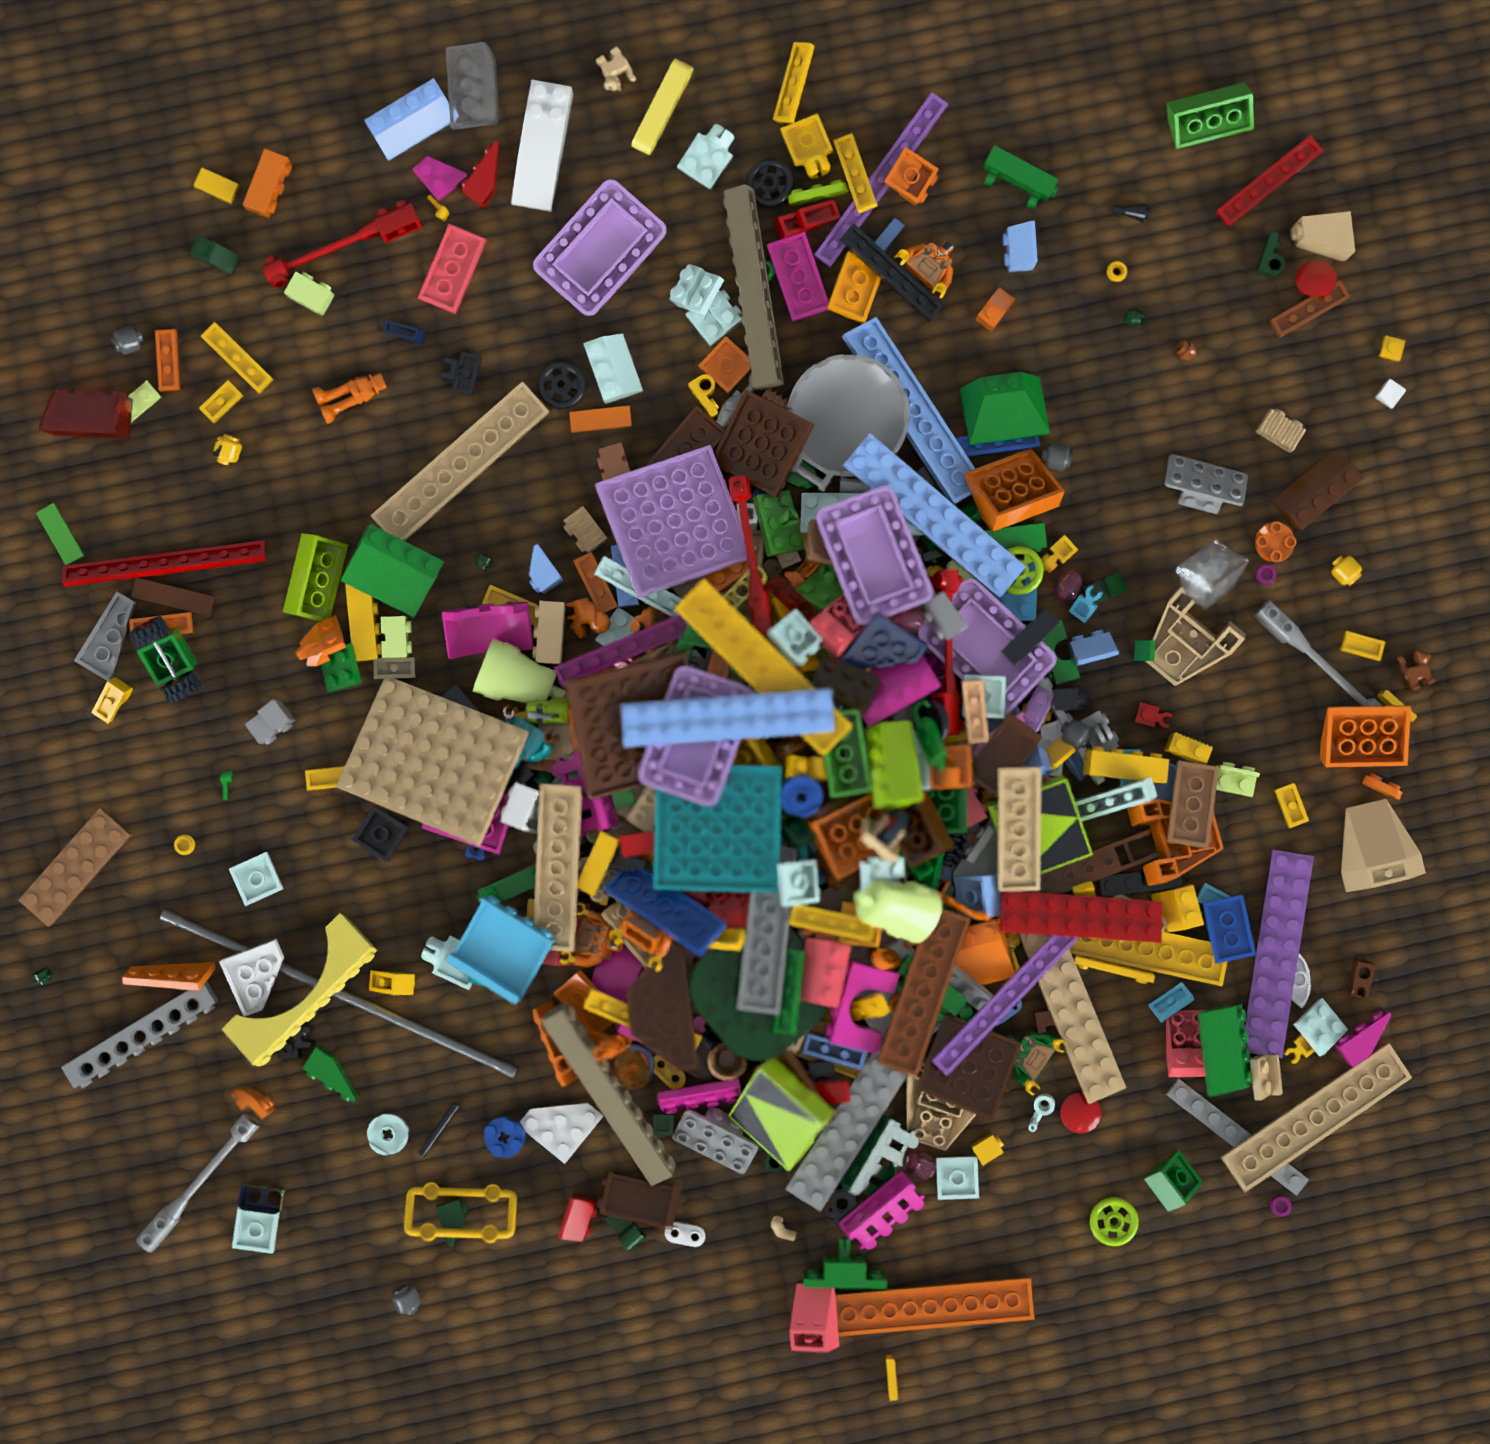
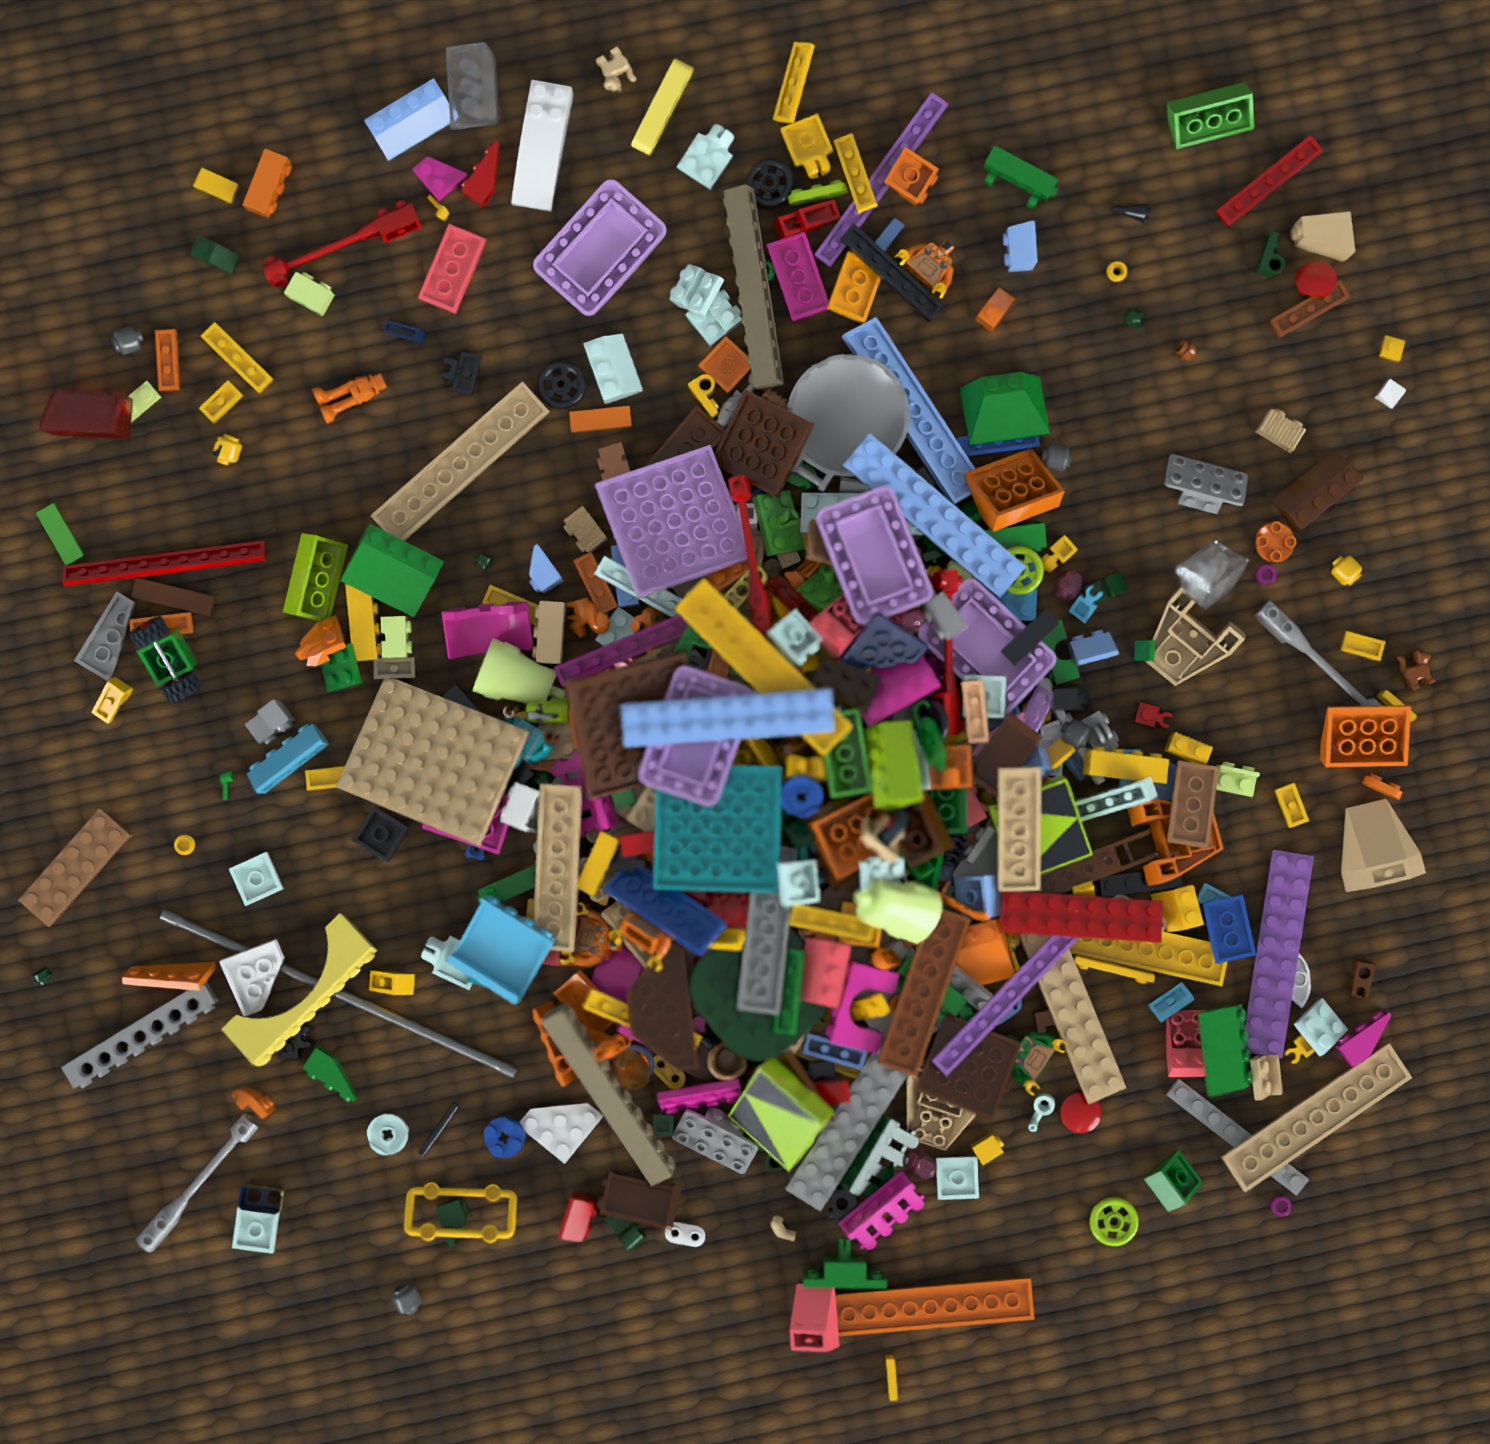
none -> medium azure slope [247,724,330,793]

